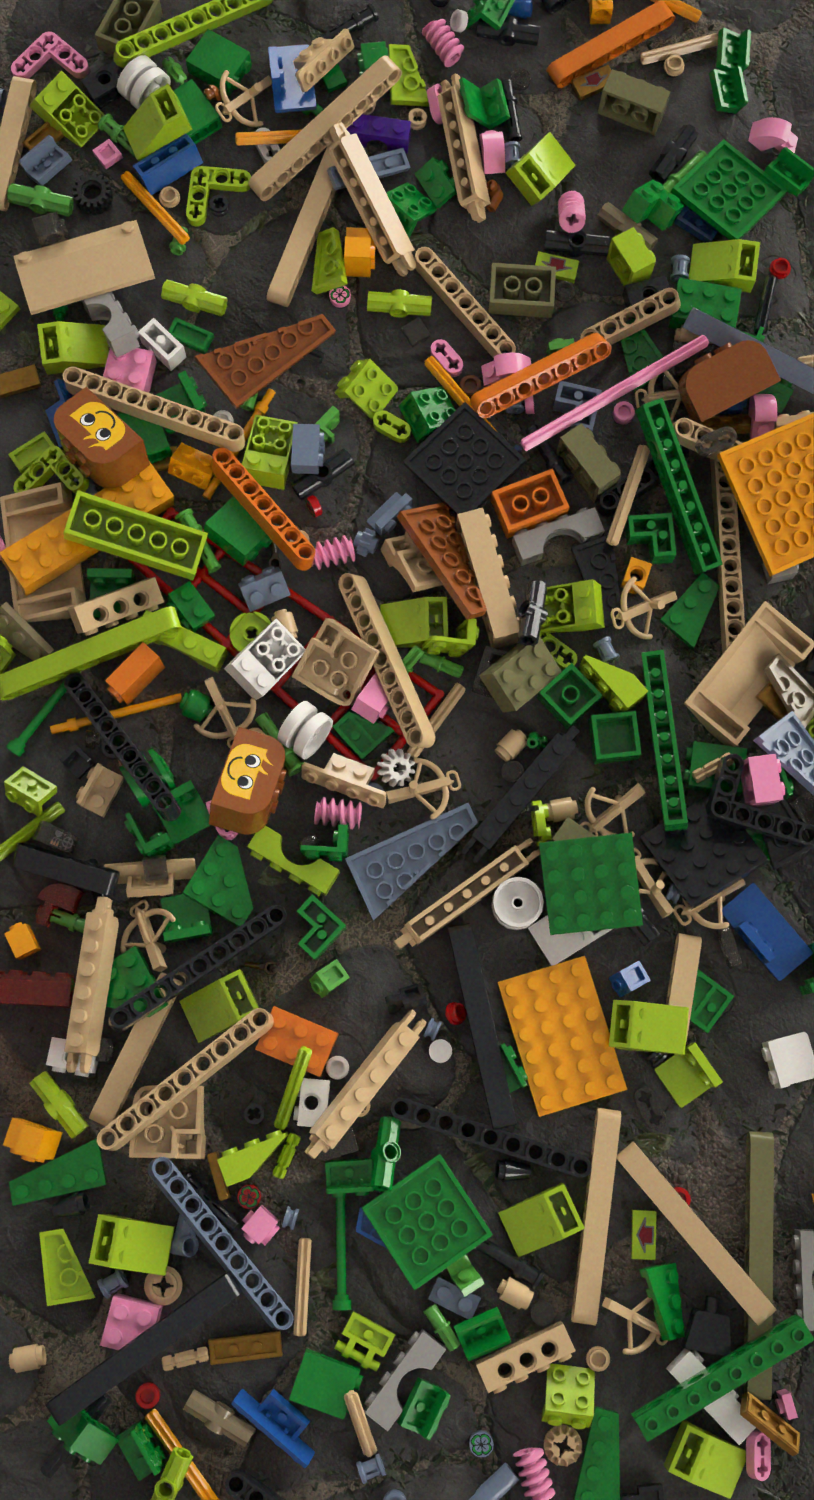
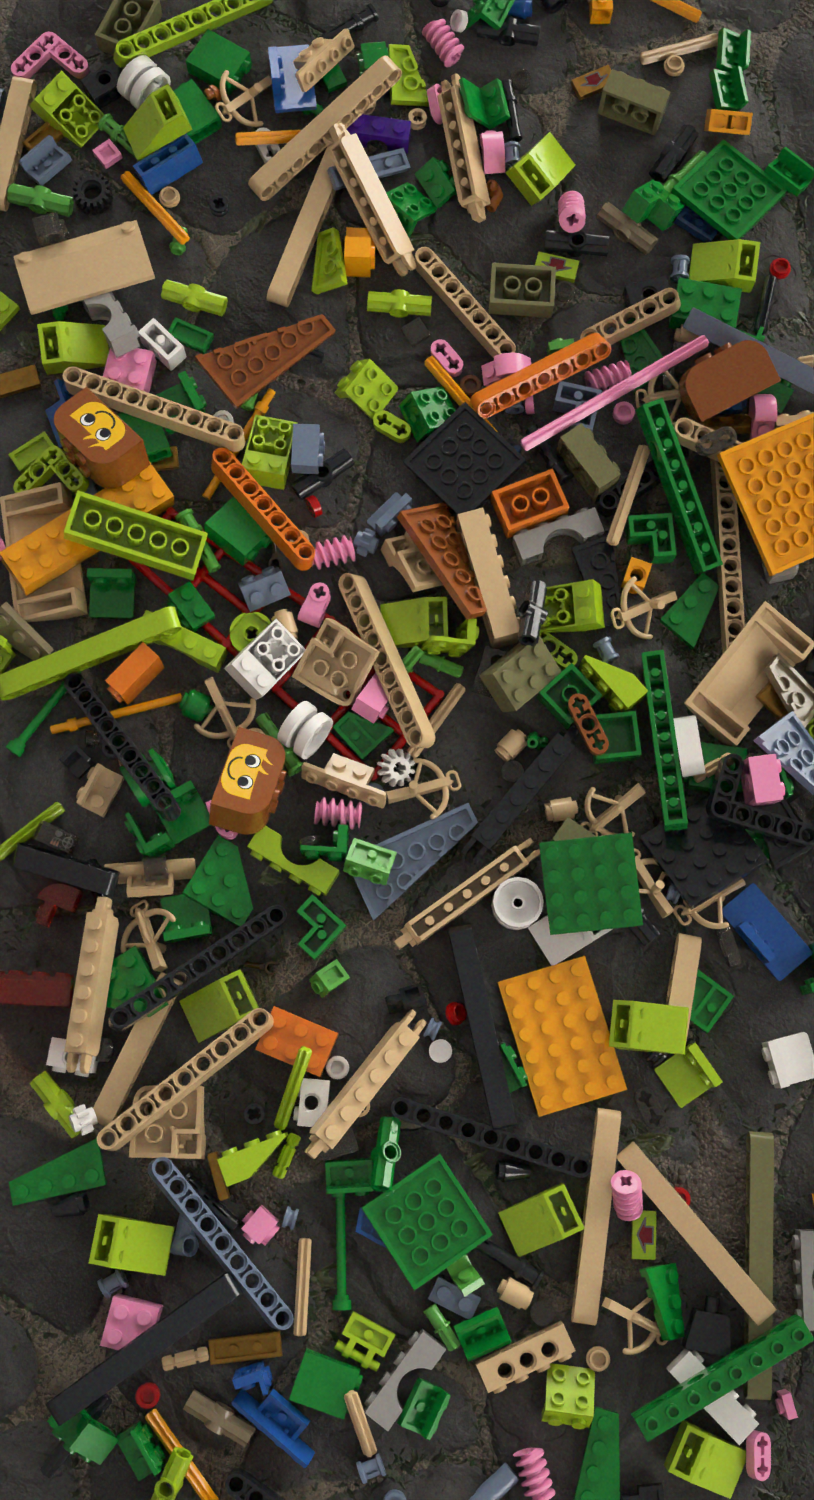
light orange brick [3,1117,63,1163] -> none
lime bracket [4,766,57,817] -> none
light orange brick [4,922,41,960] -> none
tan brick [9,1344,47,1373] -> none
lime wing [39,1228,95,1306] -> none
bright green pin [50,908,85,933] -> none
tan brick [68,577,164,636] -> none
tan gear [144,1266,183,1305] -> none
bright green axle [162,57,187,85] -> none
light orange bracket [168,442,220,490] -> none
lime beam [186,166,251,227] -> none
tile [237,1184,261,1209] -> none
bright green bracket [315,406,340,445] -> none
bright pink tile [329,286,351,308] -> none
tile [469,1430,494,1457] -> none
lime plate [531,800,552,846] -> none
tan gear [544,1425,582,1466] -> none
orange beam [546,0,675,88] -> none
lime brick [606,227,656,287] -> none
bracket [609,961,651,997] -> none
pearl gold tile [740,1392,800,1457] -> none
bright pink brick [748,117,798,153] -> none
none -> white gear [69,1104,98,1136]
none -> blue bracket [232,1360,273,1396]
none -> bright pink piece [298,582,331,628]
none -> bright green bracket [343,838,397,885]
none -> dark orange beam [567,693,609,756]
none -> bright pink piece [584,360,632,392]
none -> bright pink piece [611,1170,643,1221]
none -> white beam [673,715,706,777]
none -> light orange brick [704,109,753,135]

